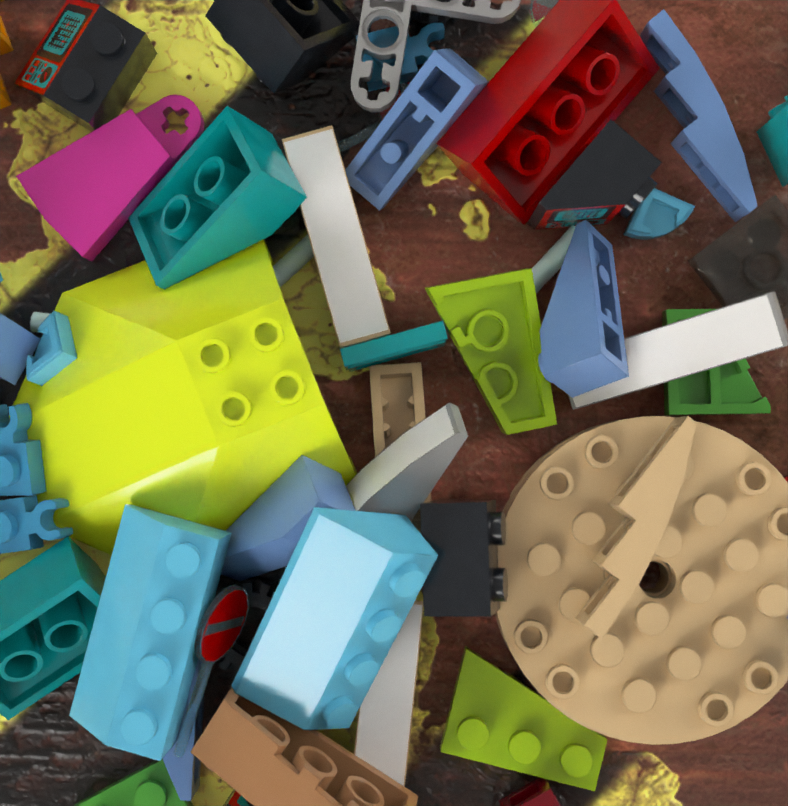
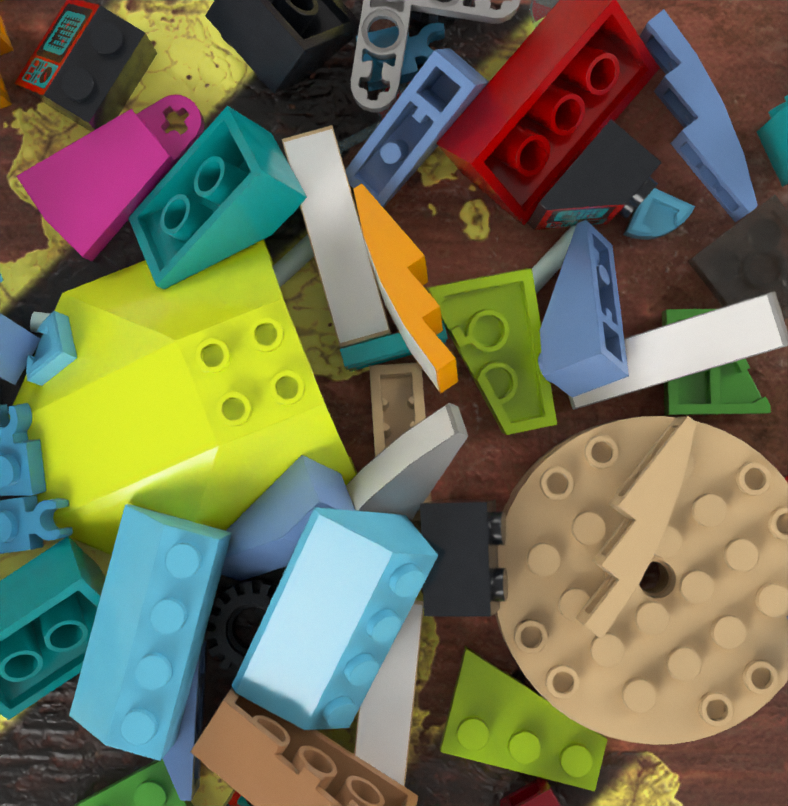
piece [174,585,249,758] -> none
none -> light orange slope [353,183,458,394]

